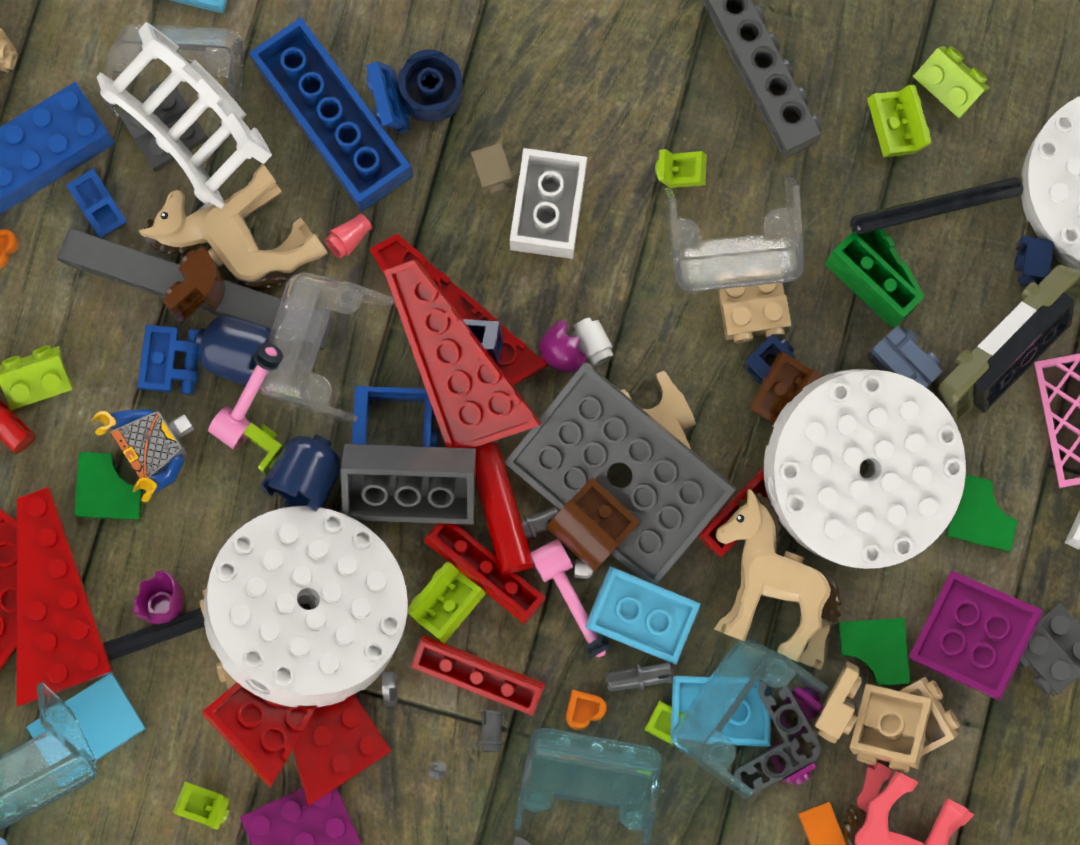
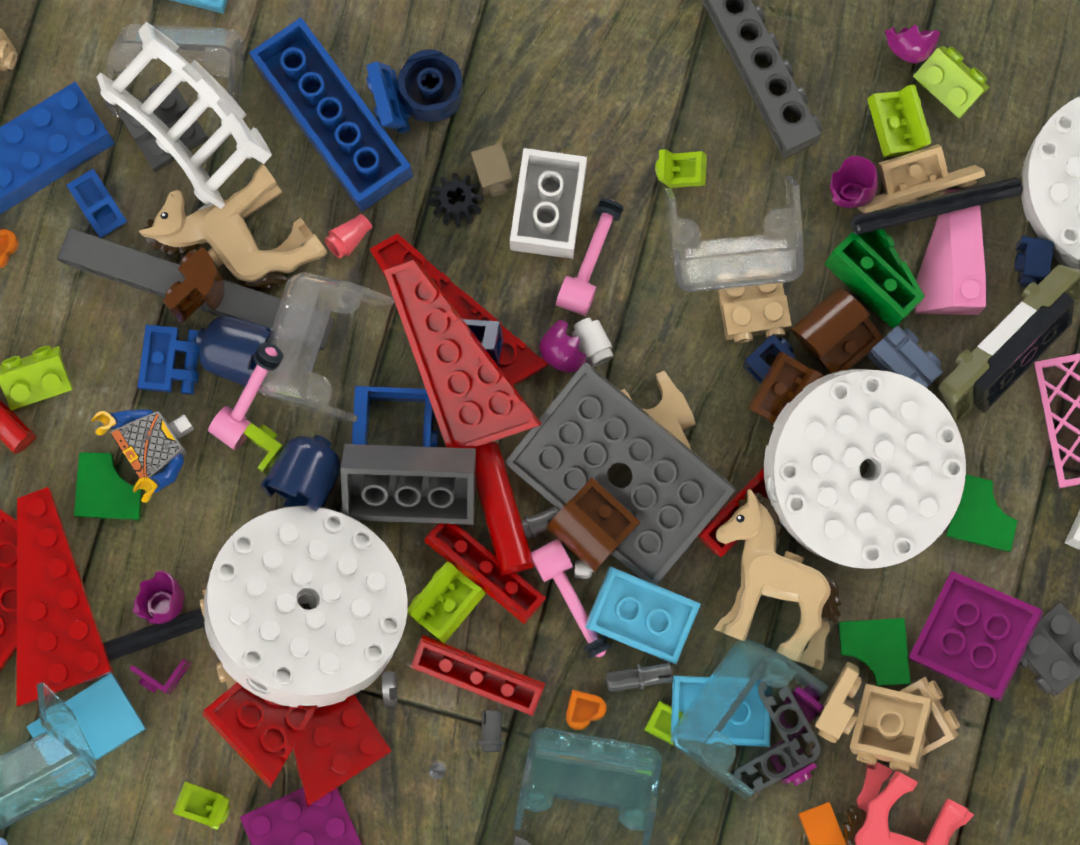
none -> magenta bracket [129,659,191,695]
none -> black gear [429,173,484,228]
none -> bright pink piece [556,198,624,317]
none -> reddish brown brick [790,288,884,374]
none -> magenta hair [830,156,878,208]
none -> tan bracket [857,144,985,213]
none -> magenta hair [885,25,940,64]
none -> bright pink wedge [915,189,986,315]

